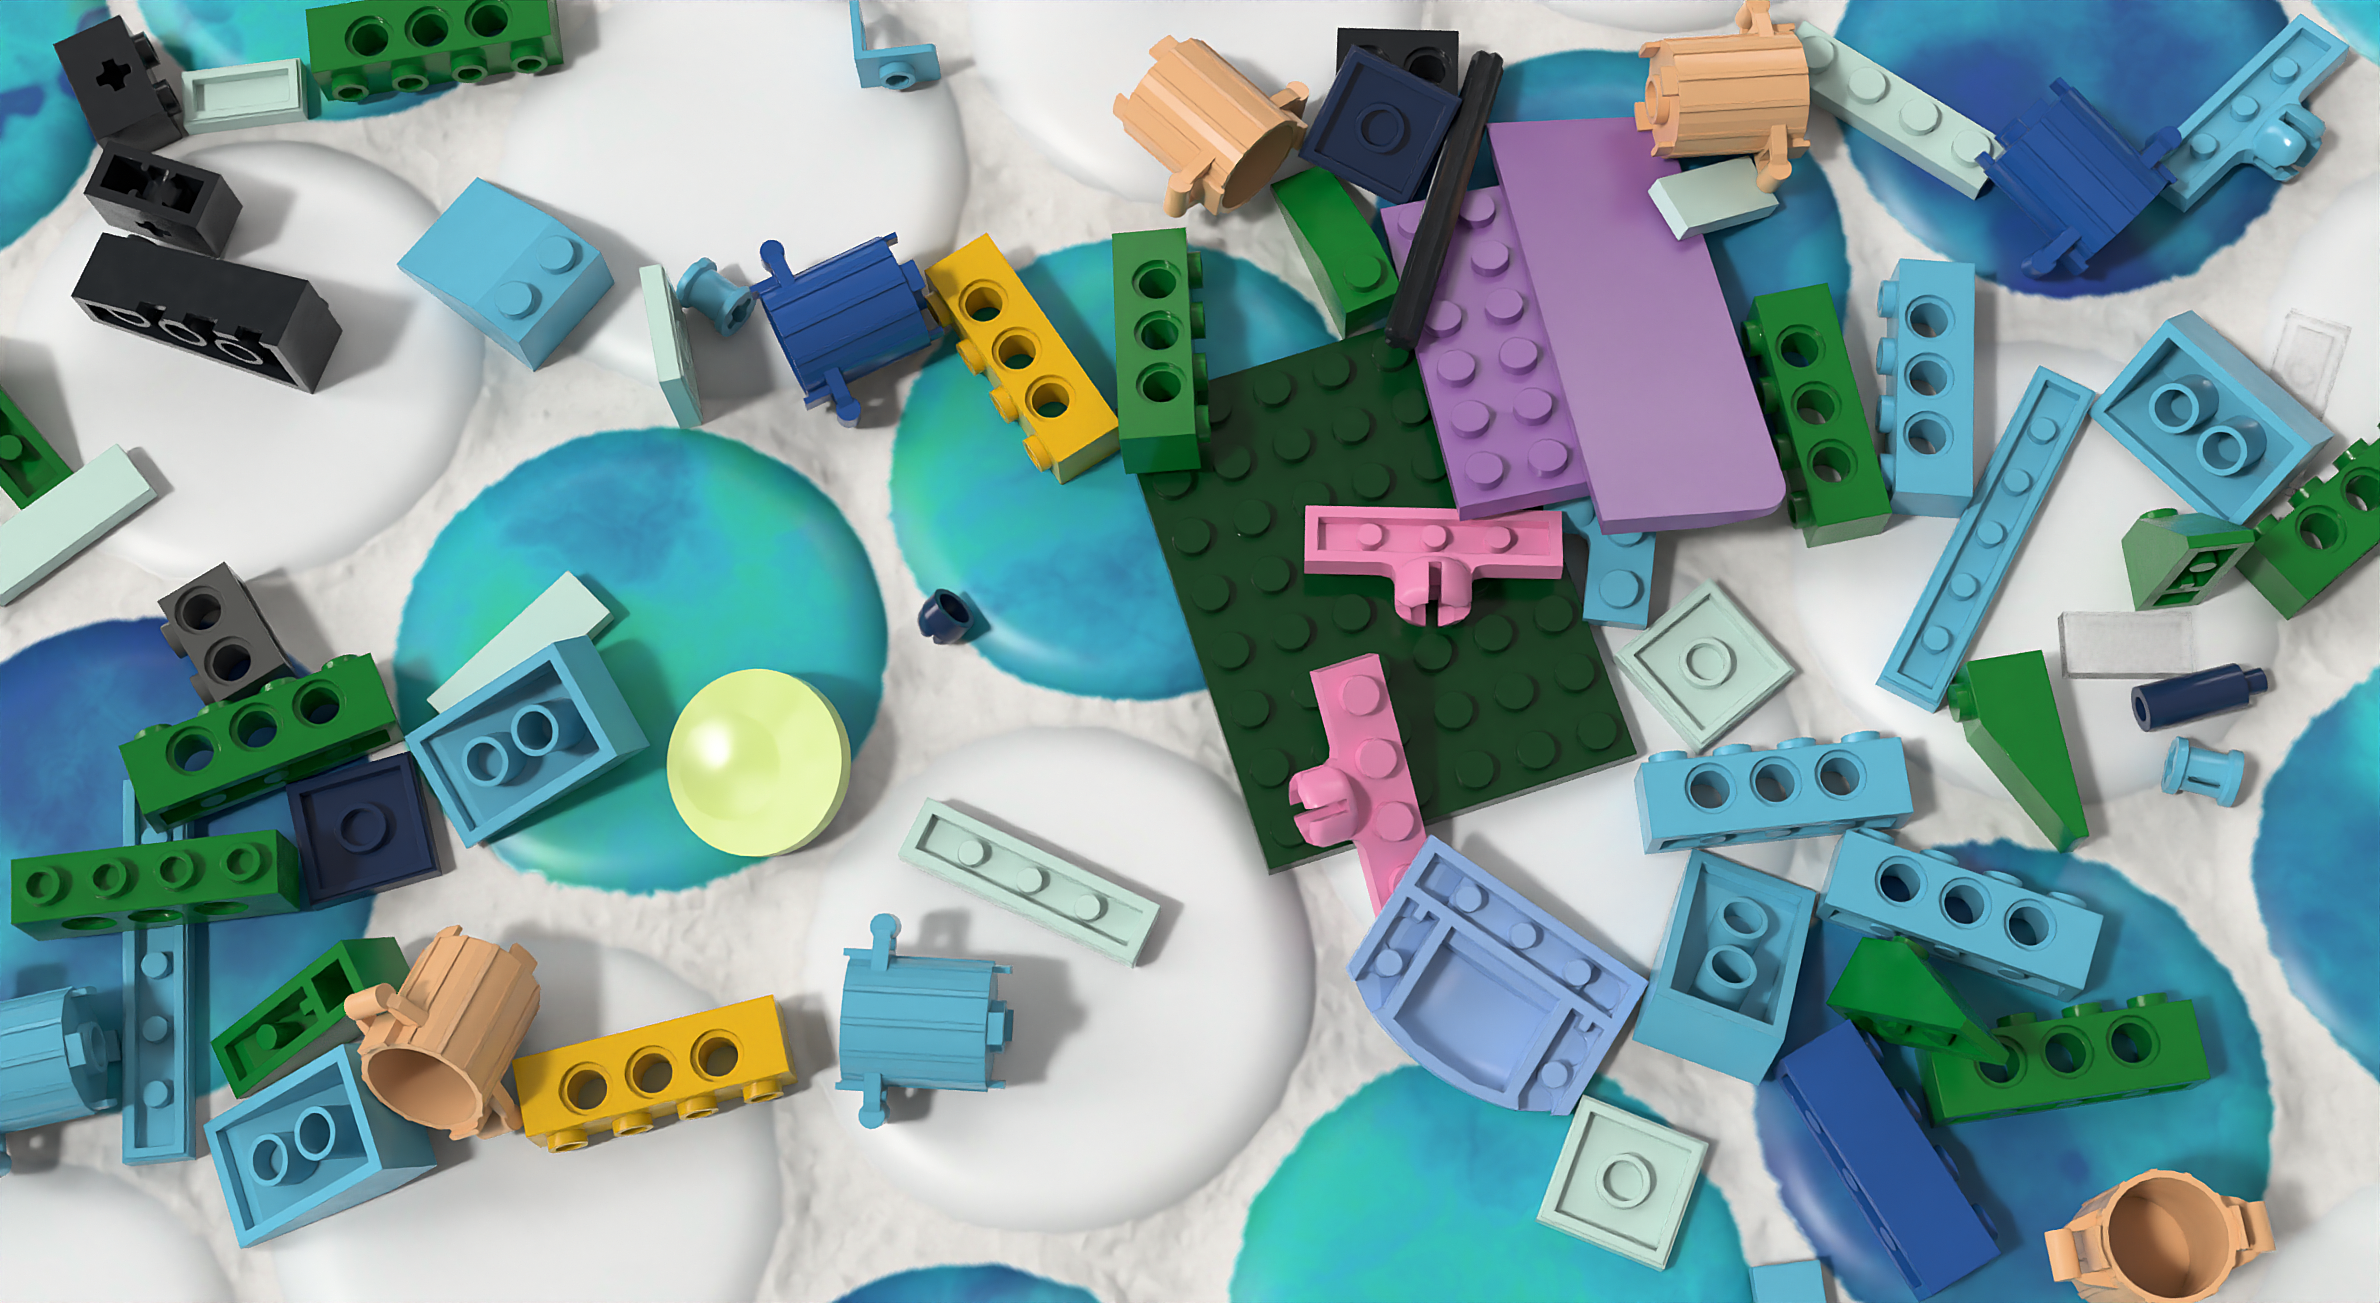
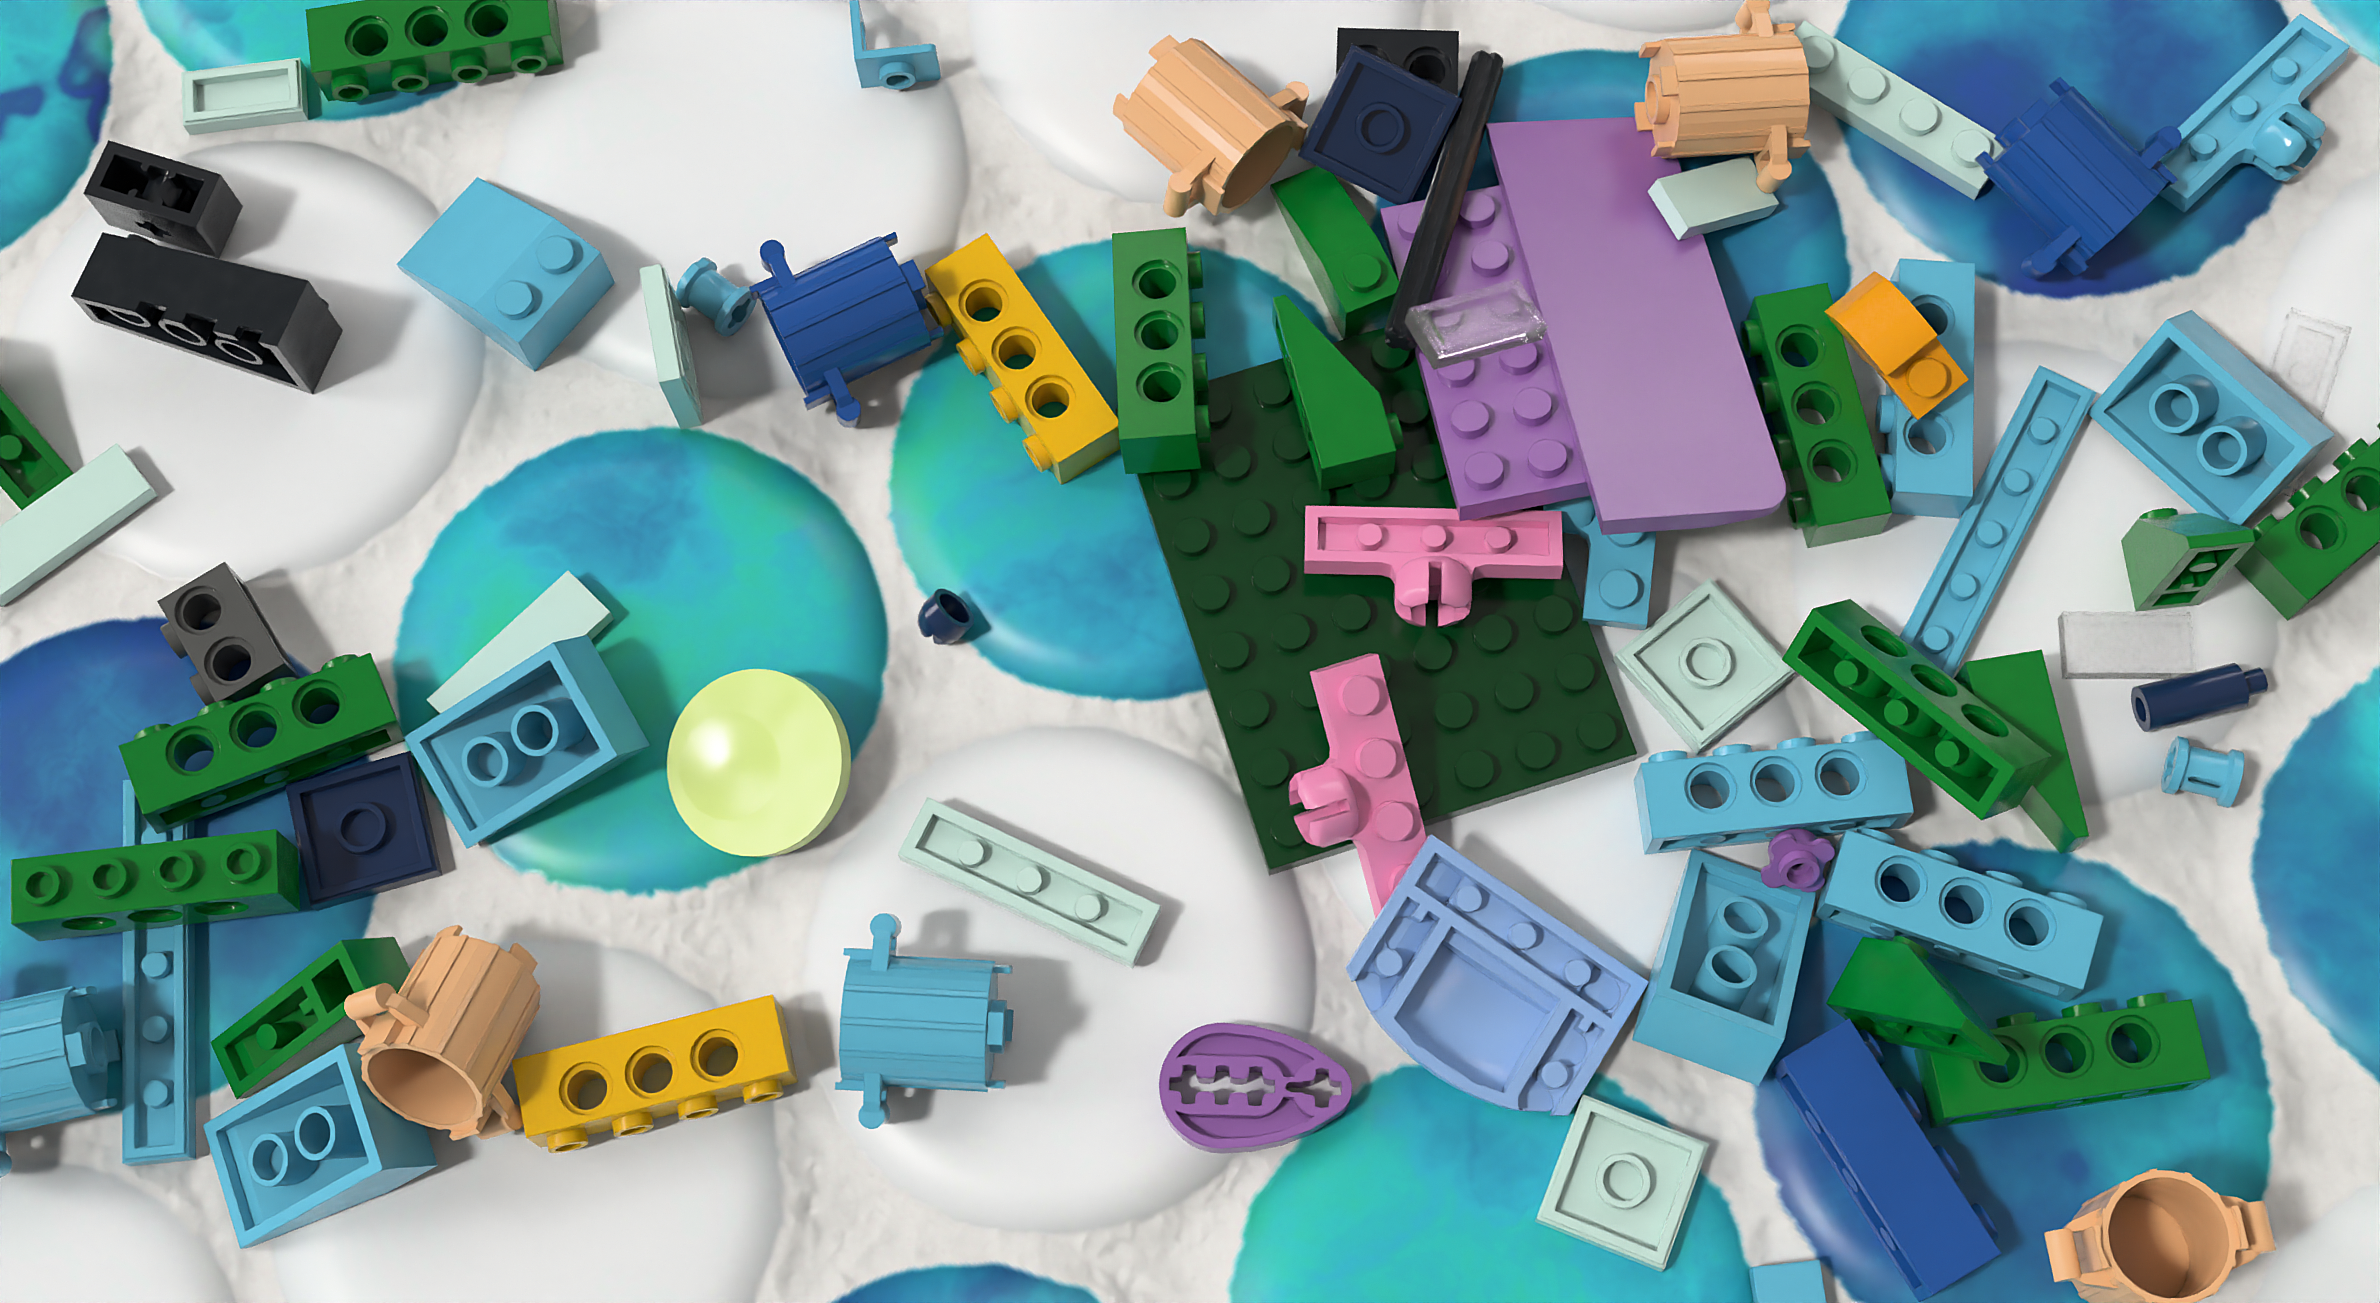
black brick [53,15,183,153] -> none
none -> medium lavender piece [1159,1023,1352,1154]
none -> green slope [1272,295,1404,491]
none -> clear tile [1404,279,1548,370]
none -> medium lavender plate [1760,828,1835,893]
none -> green brick [1782,599,2051,821]
none -> light orange brick [1824,271,1969,420]

